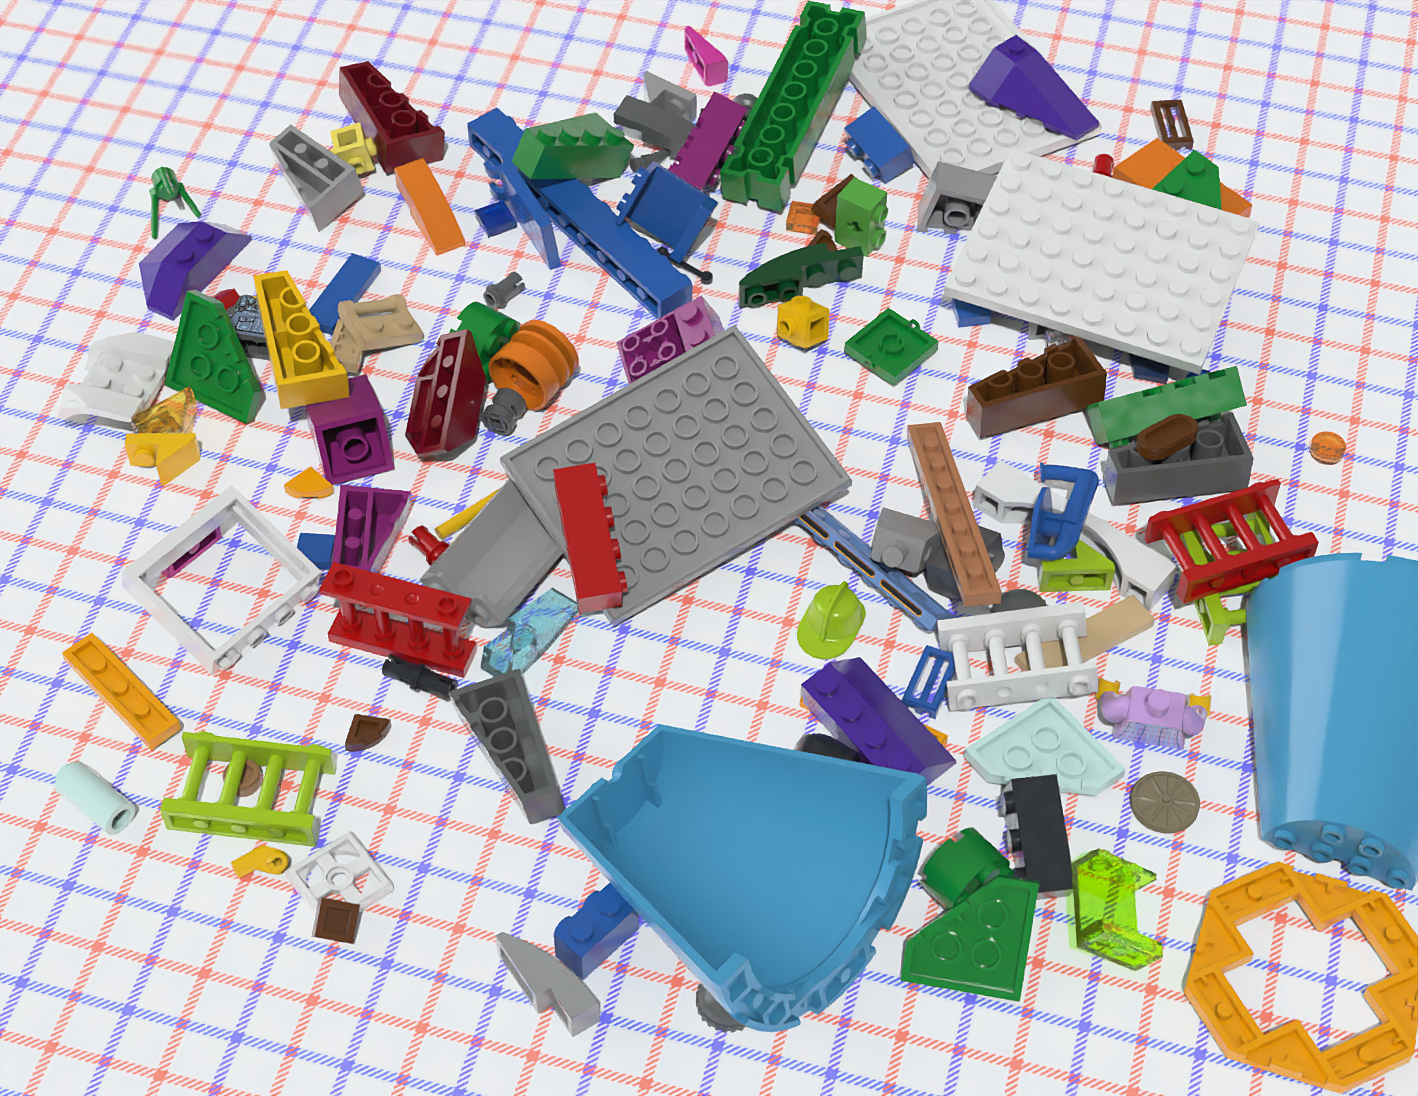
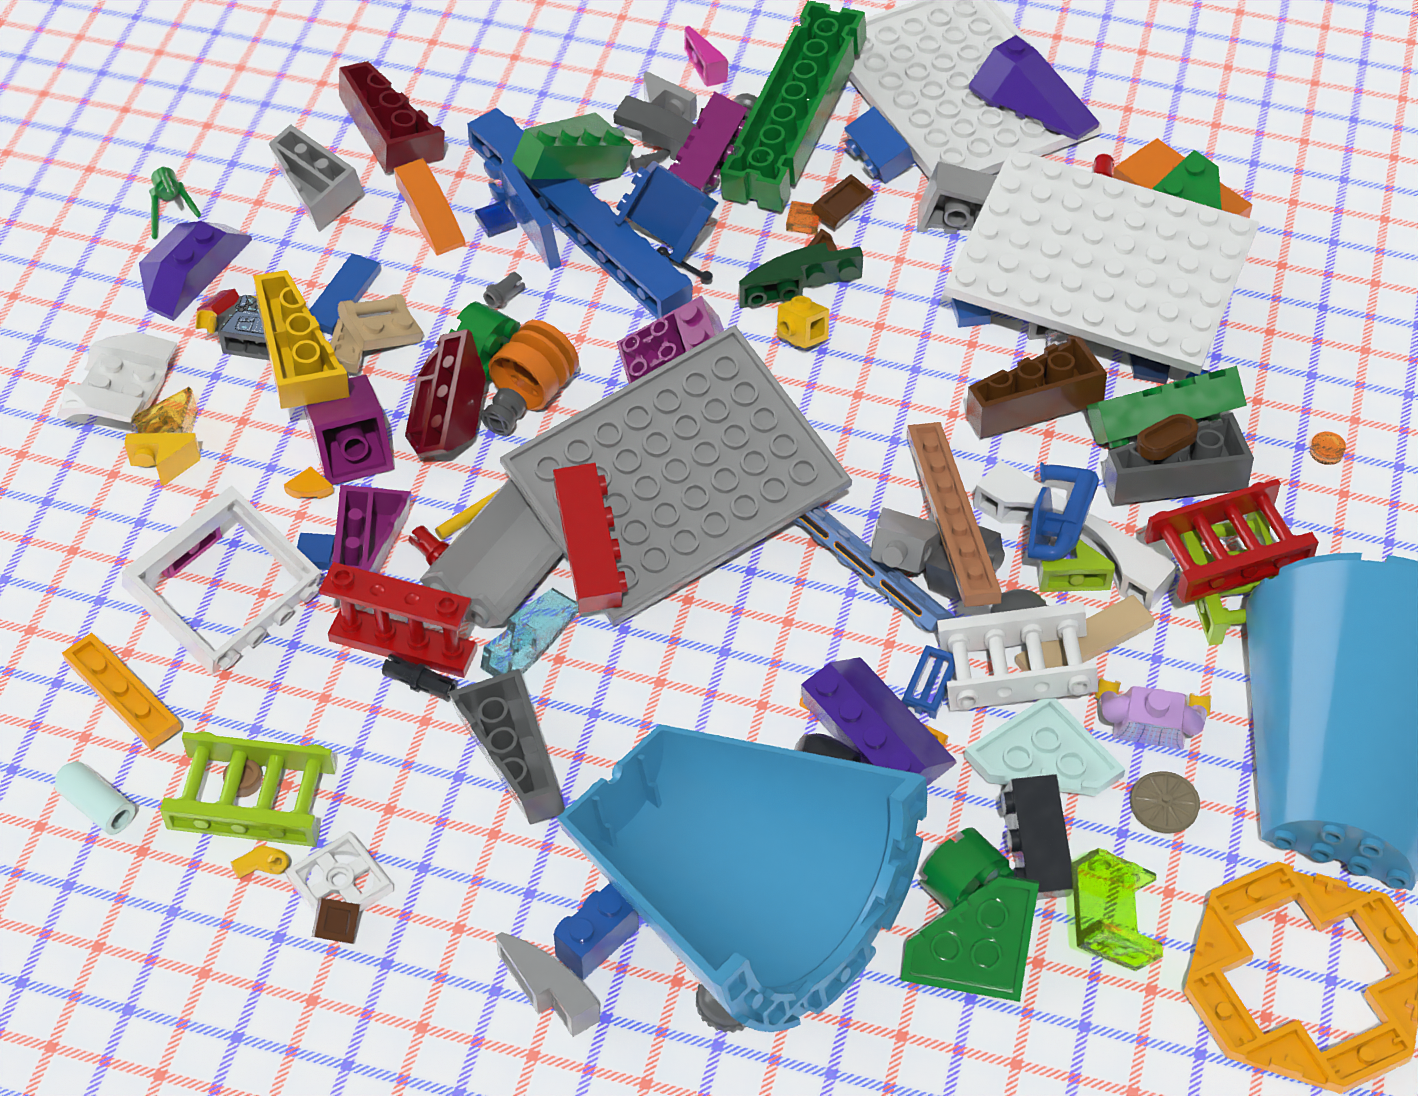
green plate [164,290,262,423] -> none
light yellow brick [330,122,378,175] -> none
reddish brown tile [345,713,392,752] -> none
lime piece [796,580,866,660] -> none
bright green brick [834,177,889,257] -> none
green plate [844,307,939,386] -> none
reddish brown tile [1150,99,1194,150] -> none

